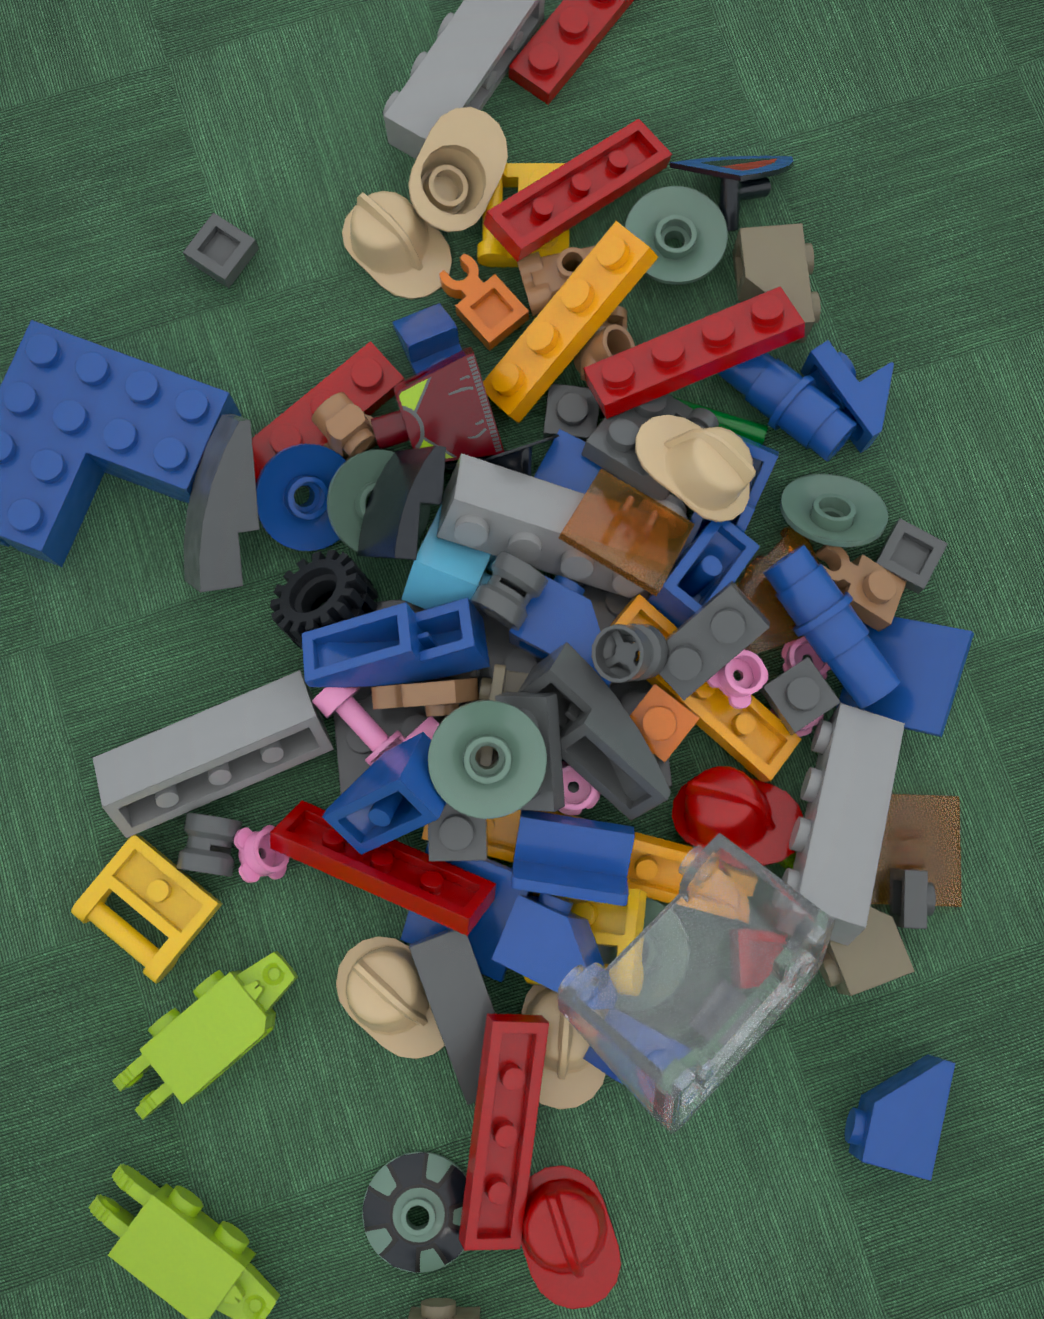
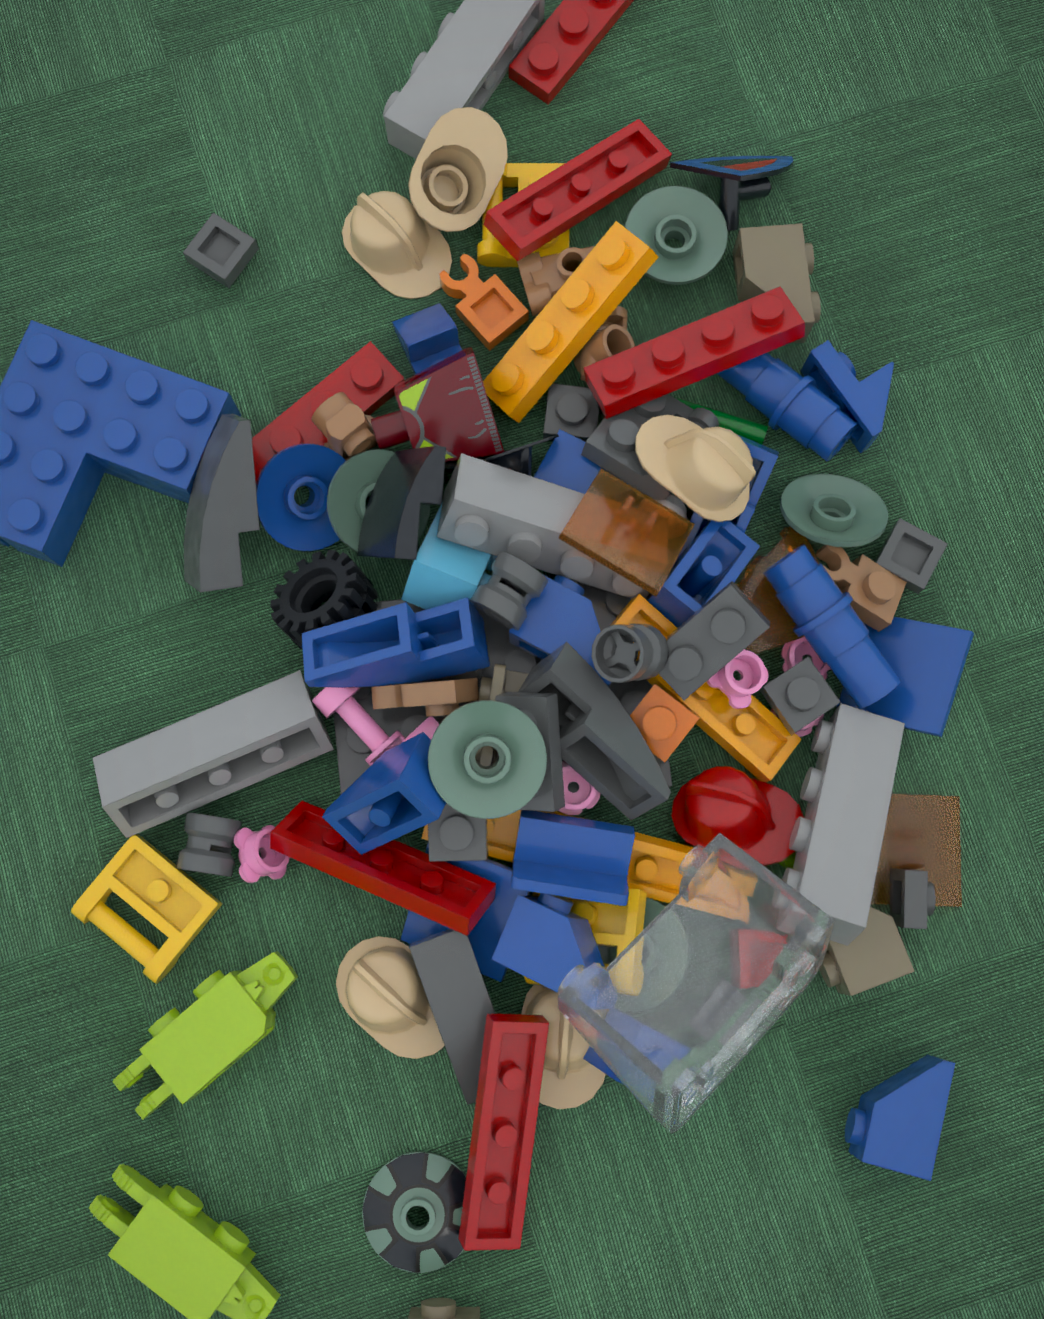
red piece [521,1165,621,1309] -> none

